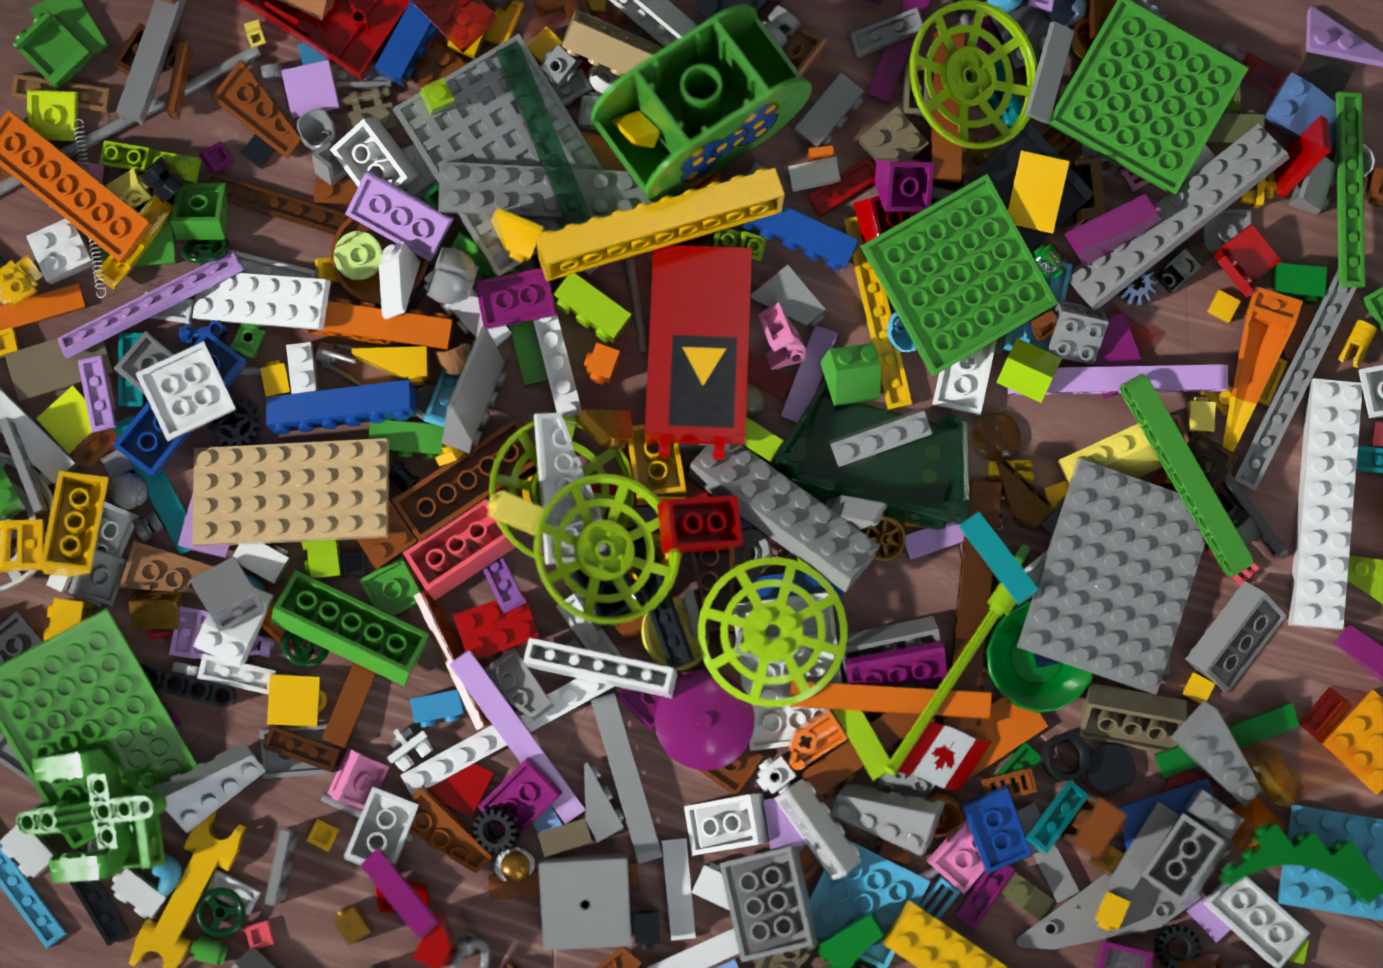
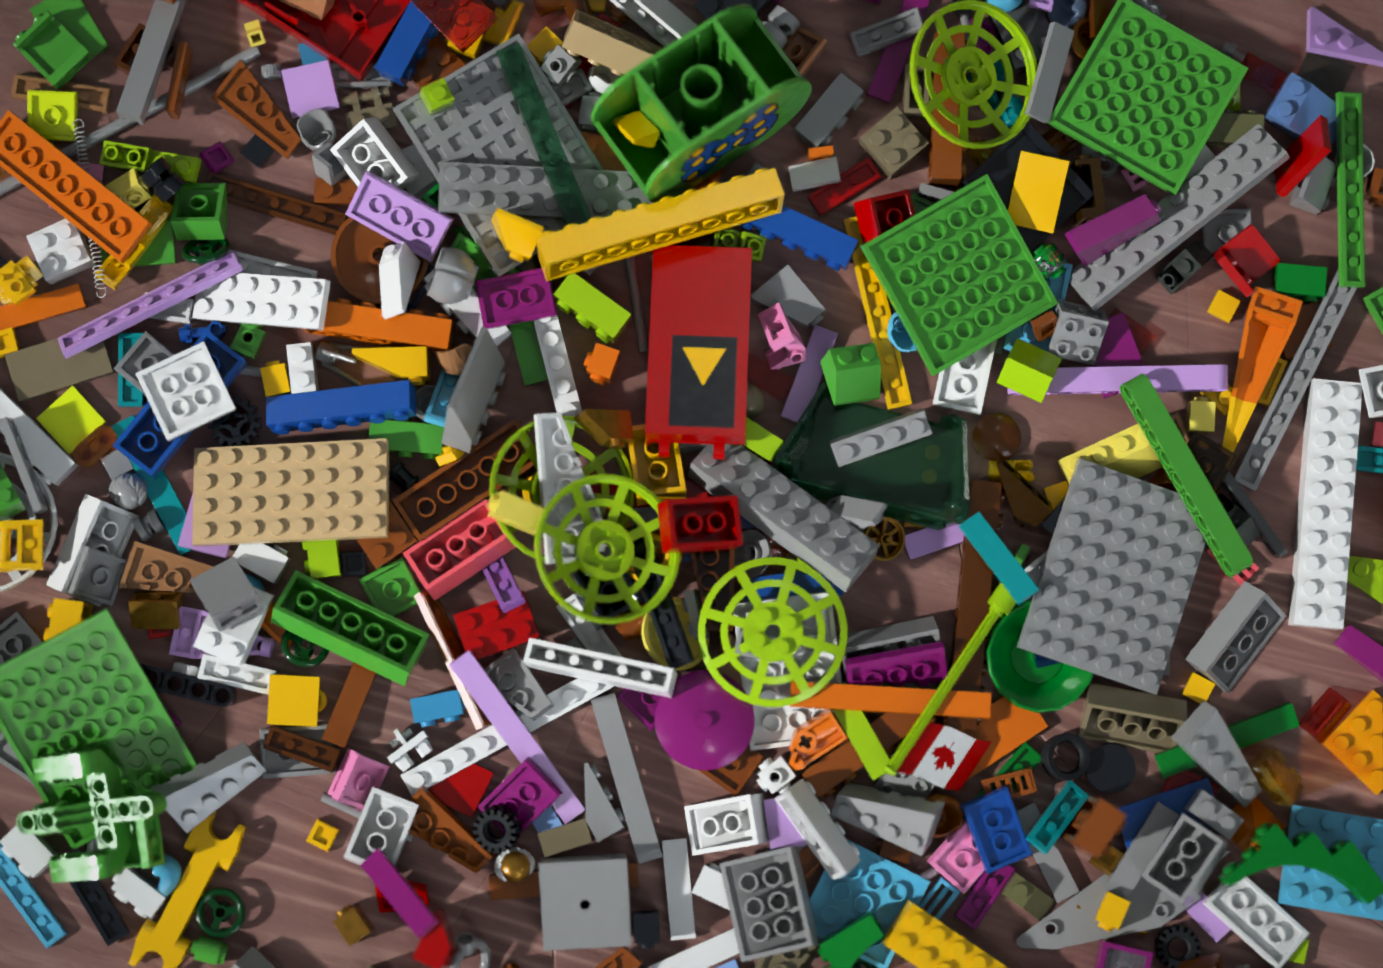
yellow slope [40,471,109,577] -> none
lavender tile [78,355,117,433] -> none
white tile [205,870,262,915] -> none
coral tile [244,920,276,949] -> none
light grey plate [265,828,299,906] -> none
yellow plate [315,257,339,283] -> none
yellowish green tile [334,231,383,280] -> none
magenta slope [875,158,934,212] -> none
sand blue gear [1119,271,1158,306] -> none
yellow hips [1240,173,1277,209] -> none
yellow hinge [1338,320,1377,368] -> none

